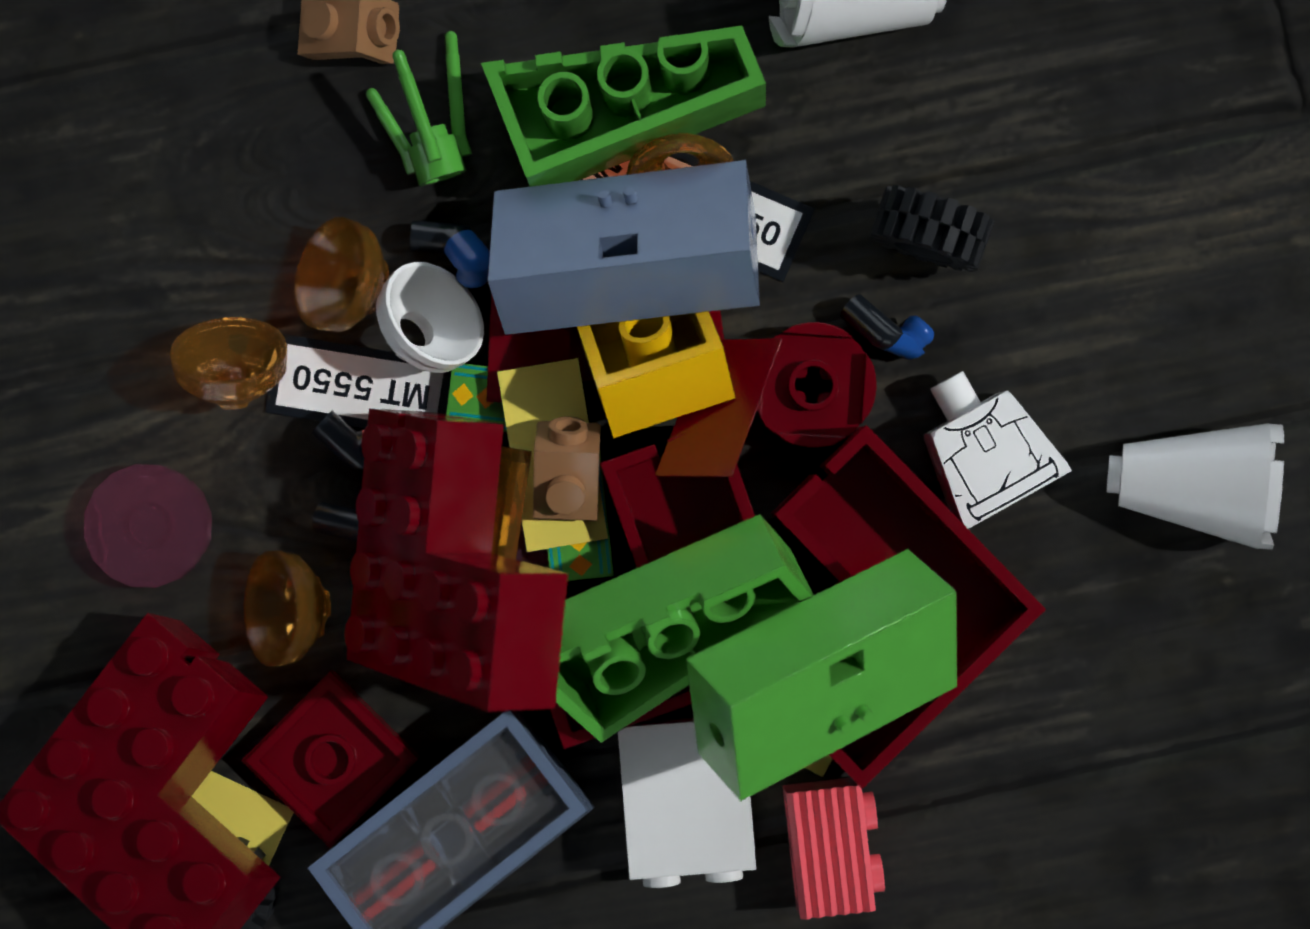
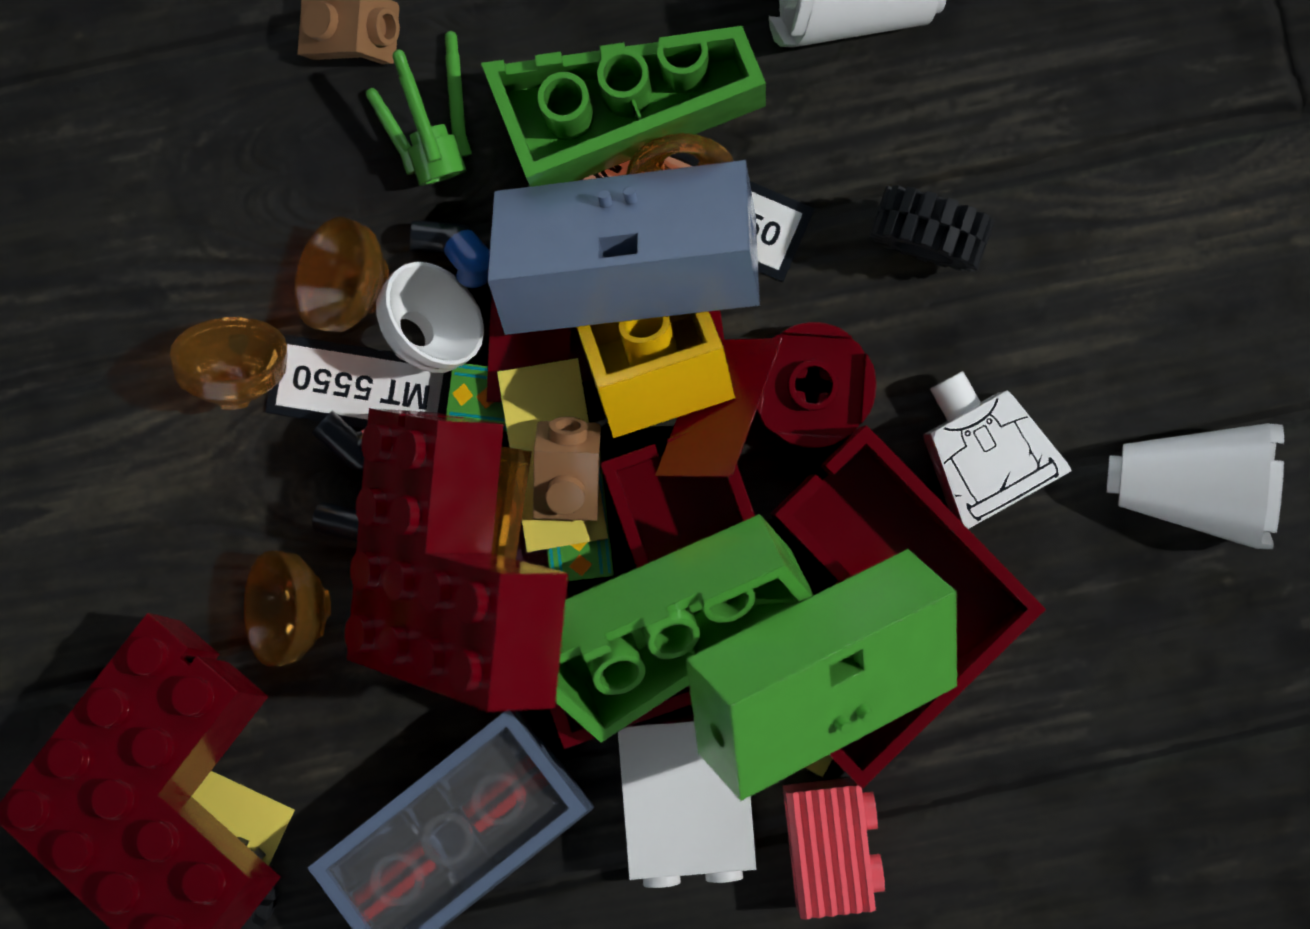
clear pink tile [84,464,212,588] -> none
dark red tile [241,670,421,848] -> none
black arm [840,294,934,360] -> none

